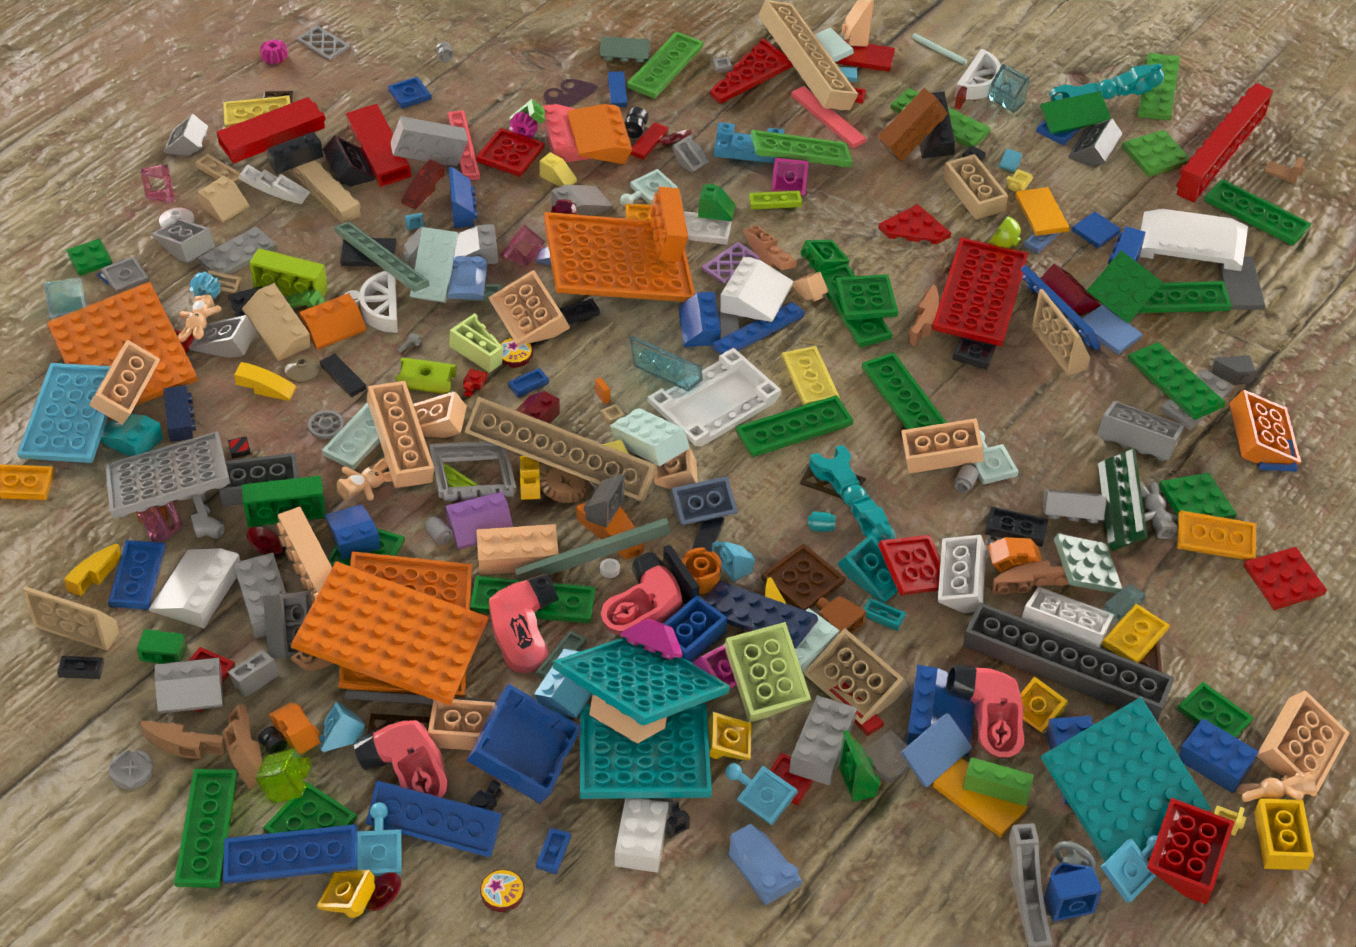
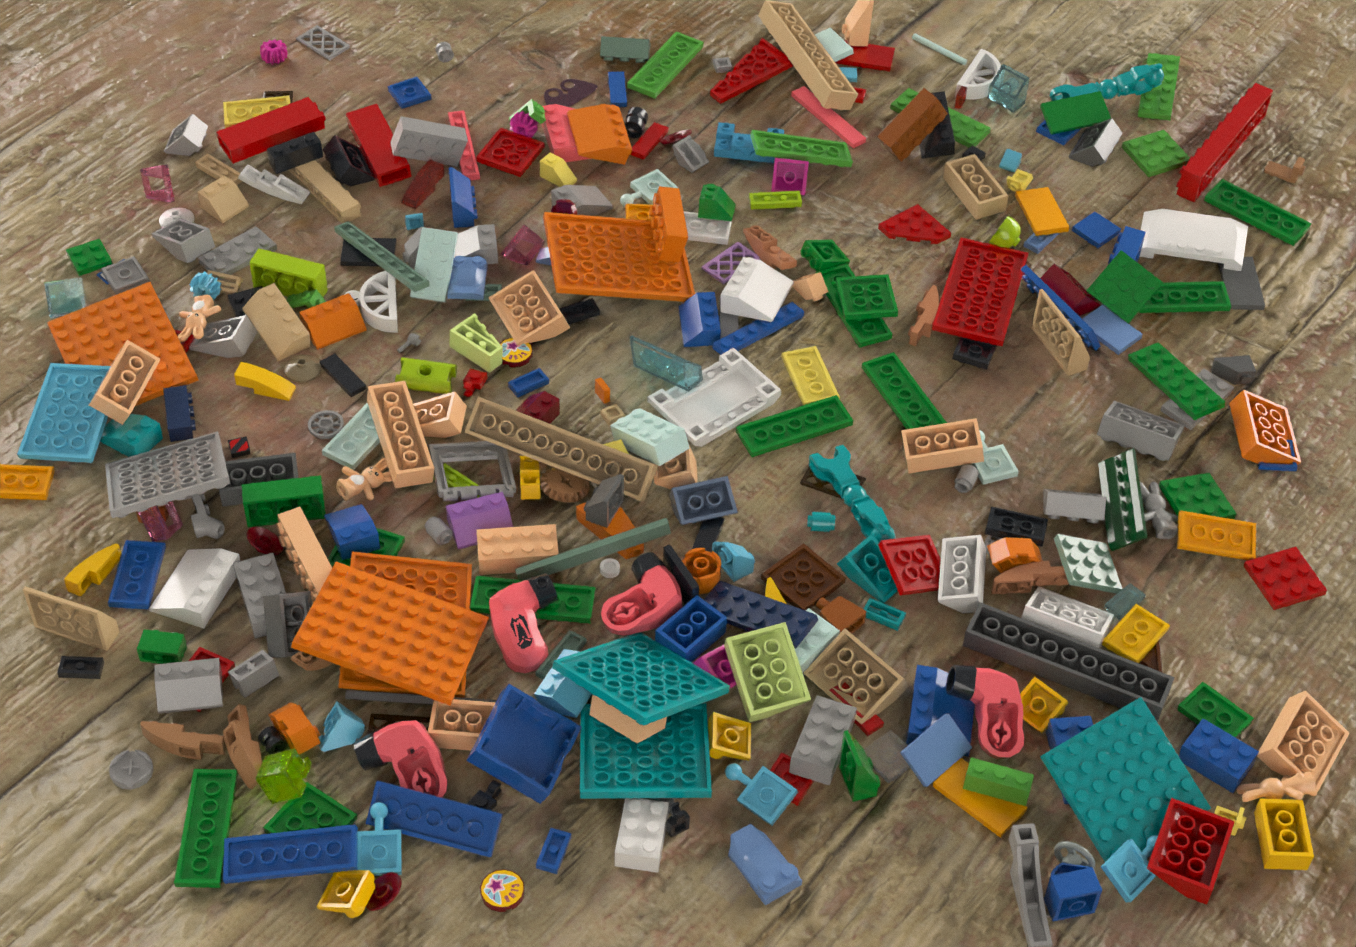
dark pink slope [621,619,683,660] -> none

